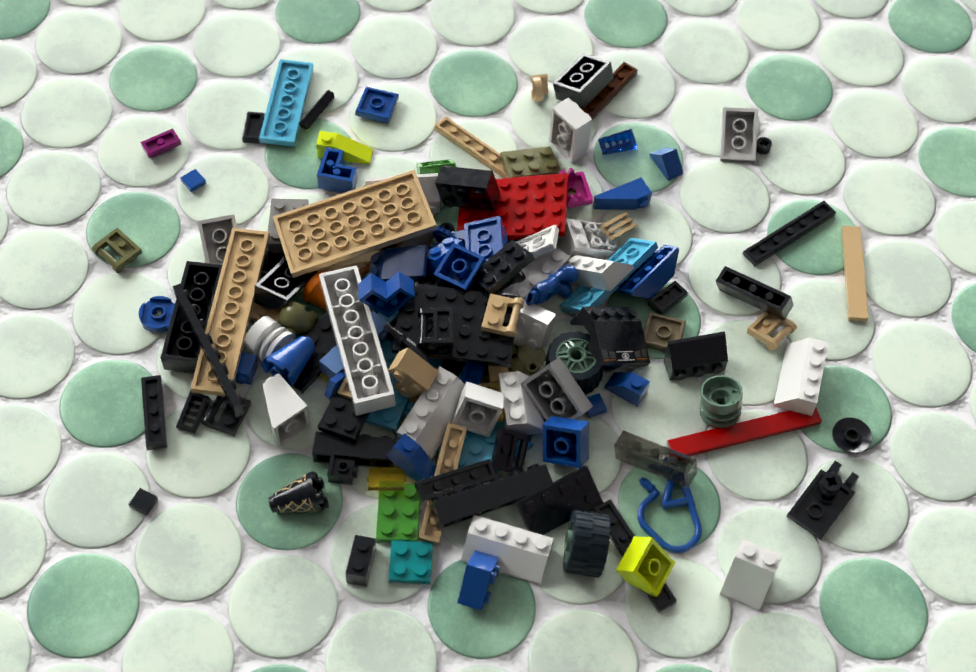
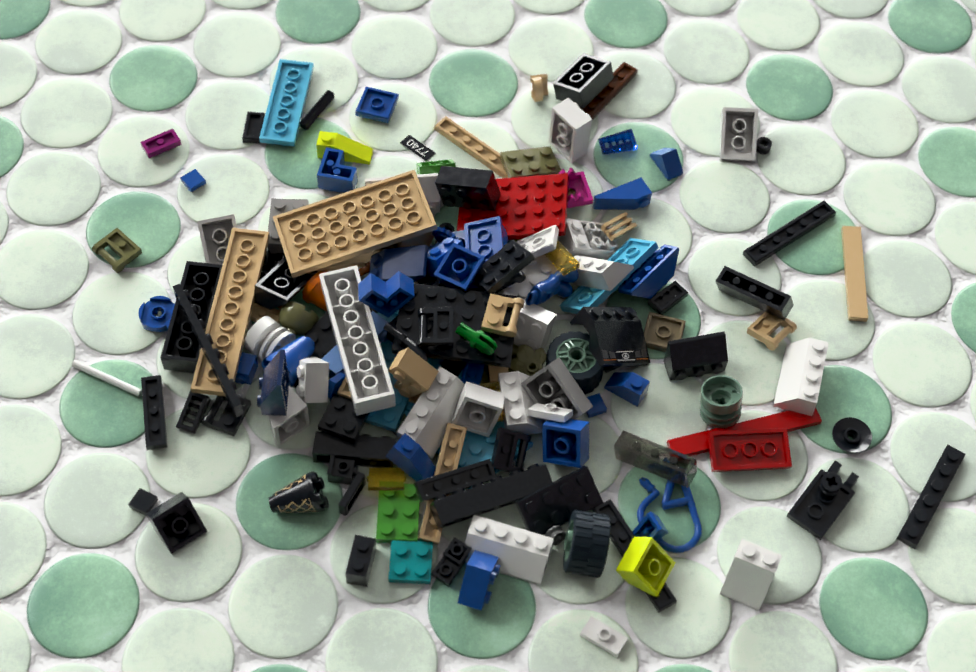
none -> white bar [72,360,142,397]
none -> black slope [146,492,207,554]
none -> dark blue slope [257,349,290,416]
none -> white slope [296,357,329,403]
none -> black tile [338,471,366,516]
none -> black sticker [400,135,435,161]
none -> black slope [431,537,472,587]
none -> green arm [455,322,497,355]
none -> white plate [528,403,573,423]
none -> clear yellow tile [544,241,580,275]
none -> dark grey bush [545,525,566,546]
none -> white plate [580,616,628,658]
none -> blue slope [632,512,669,541]
none -> red plate [707,428,792,472]
none -> black plate [896,444,966,549]

